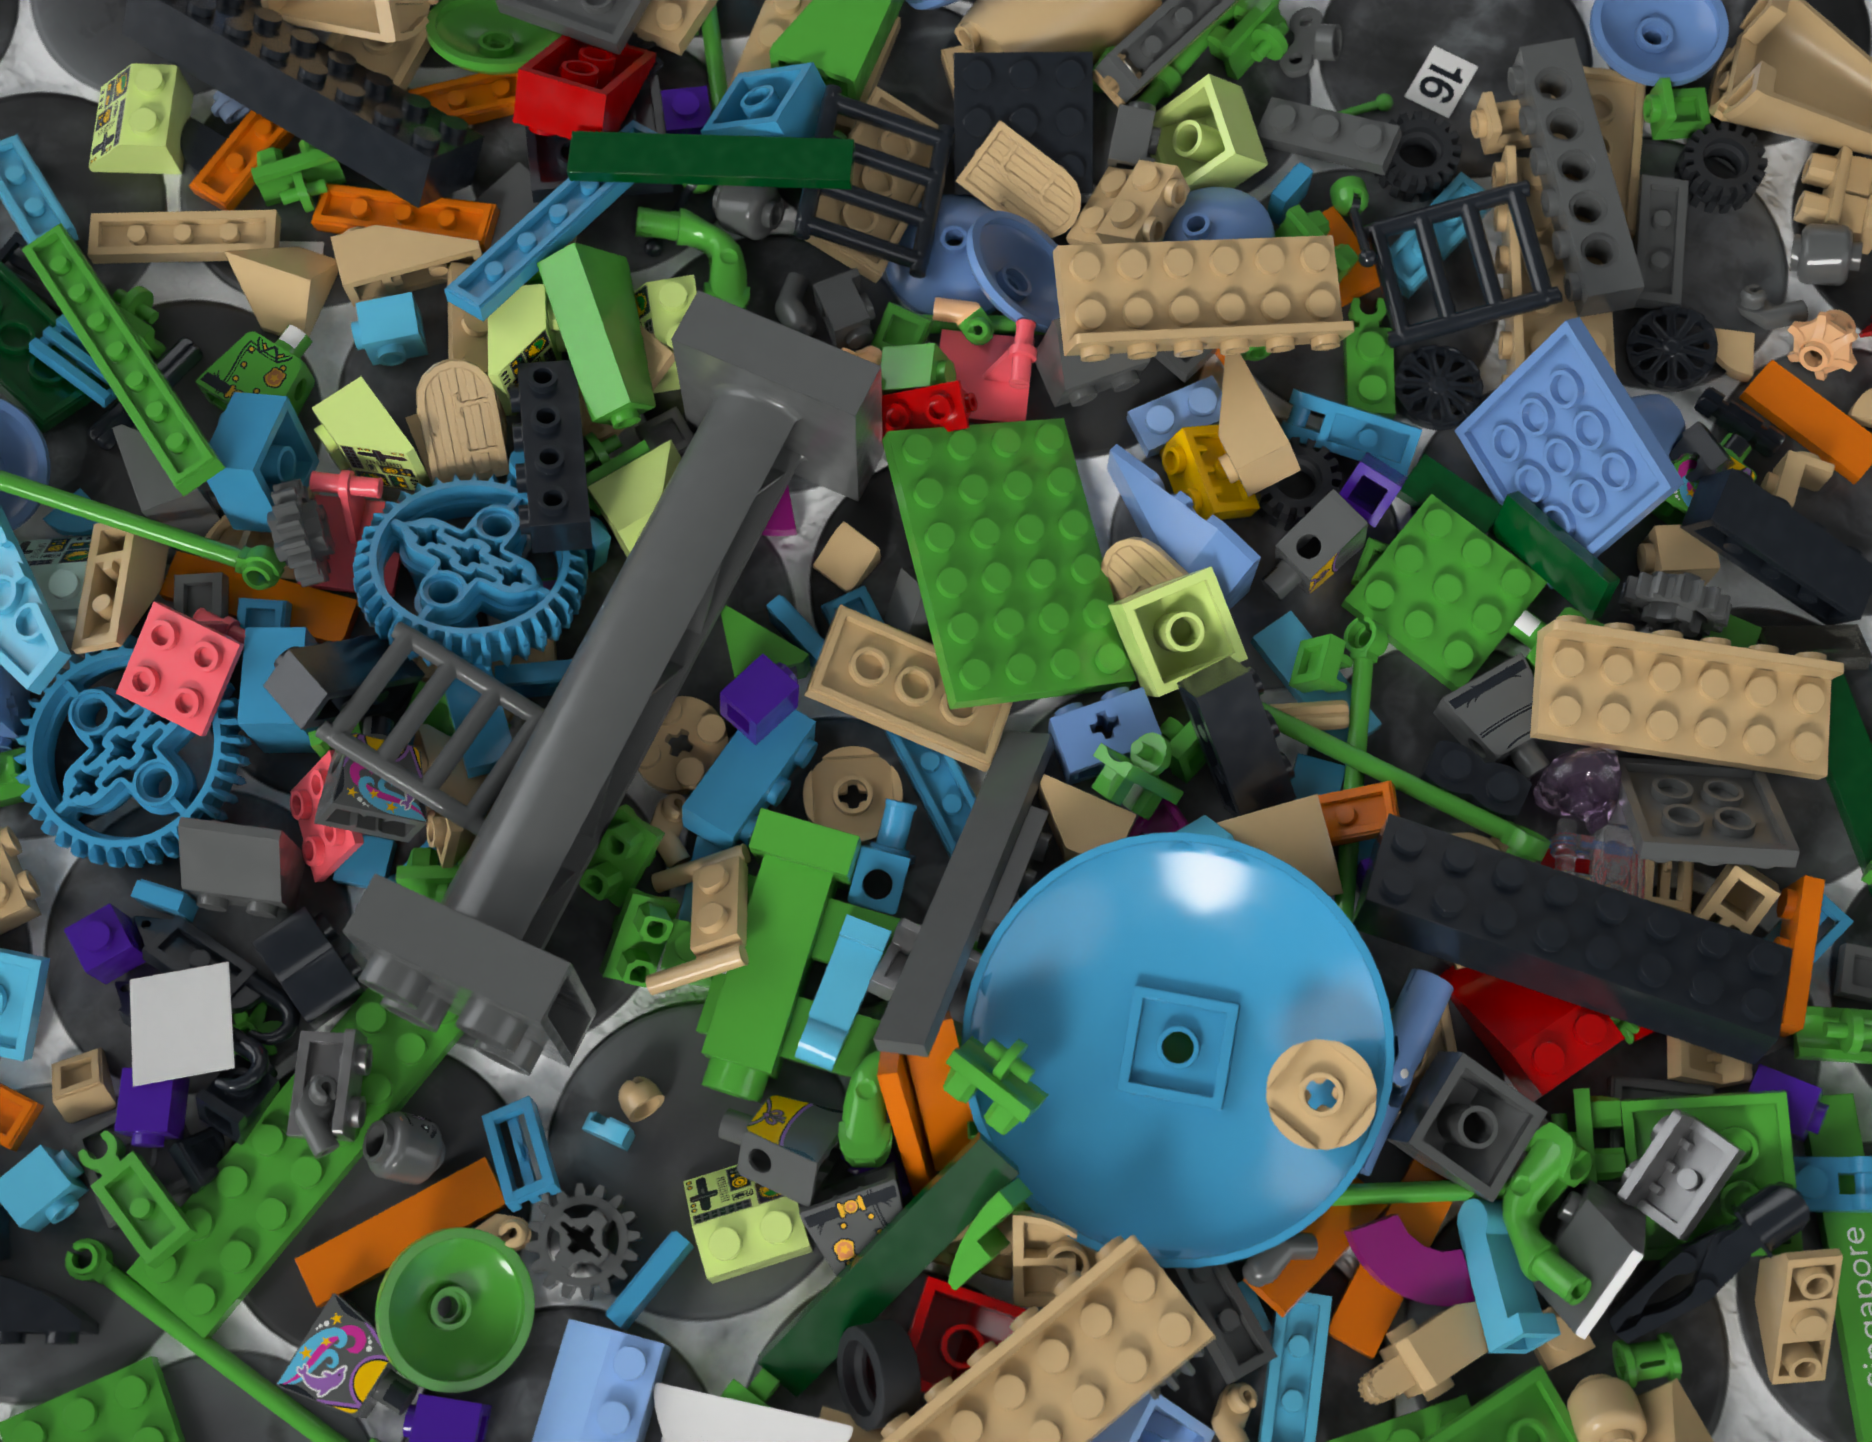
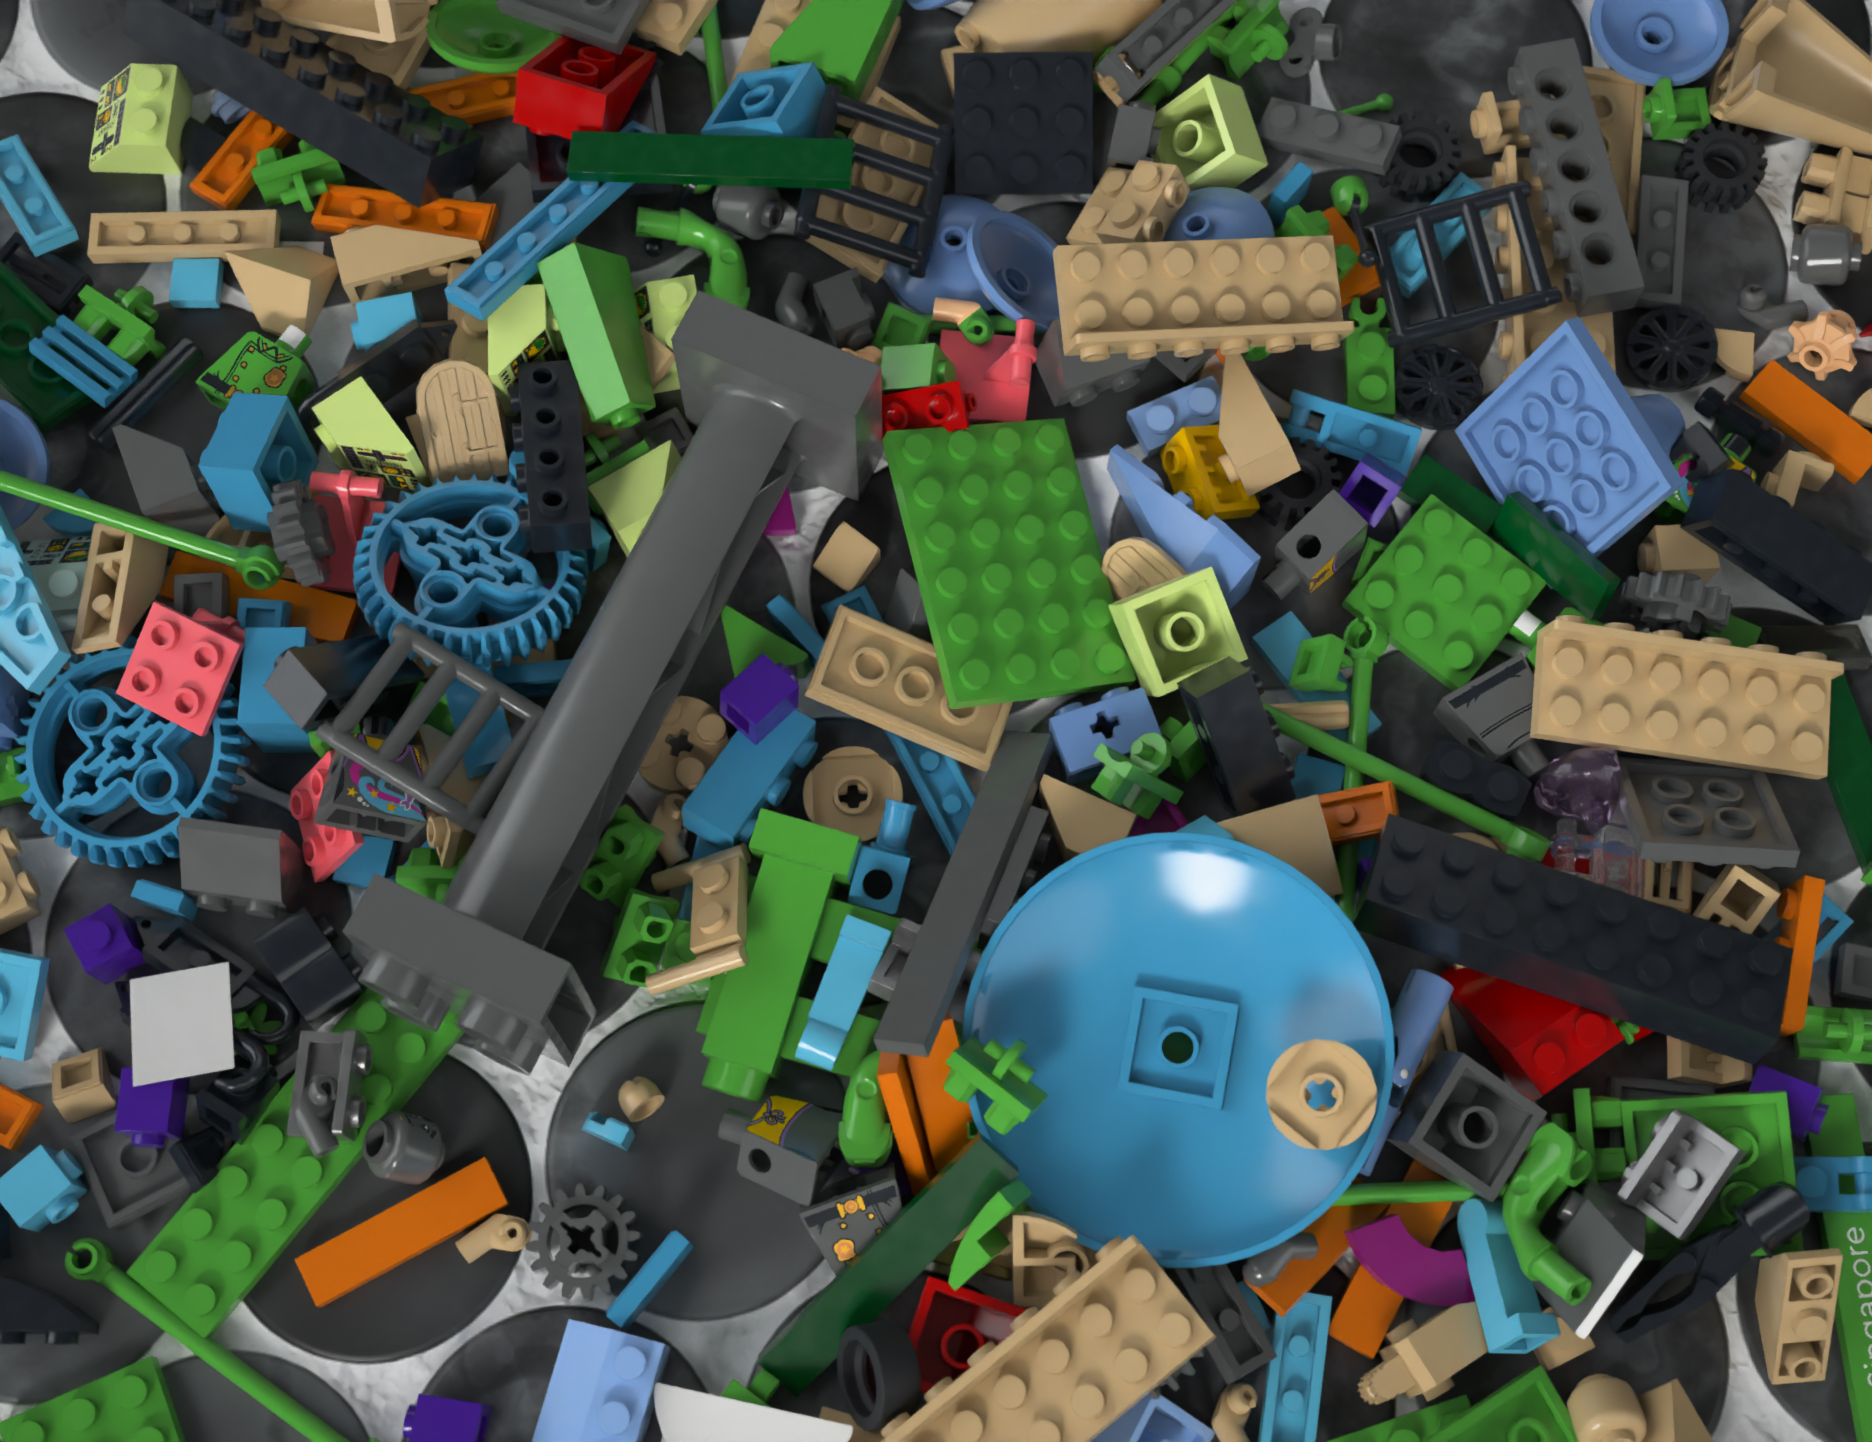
bright green tile [22,223,225,496] -> none
bright green plate [78,1130,198,1269] -> none
torso [276,1293,419,1418] -> none
bright green dish [375,1227,535,1393] -> none
dark azure tile [482,1096,562,1212] -> none
dark purple brick [661,86,711,135] -> none
yellowish green slope [683,1164,813,1284] -> none
tan window [955,121,1081,238] -> none
white sticker [1404,46,1478,118] -> none
bright green bush [1612,1332,1682,1388] -> none
none -> medium azure tile [169,258,224,308]
none -> black plate [296,318,458,445]

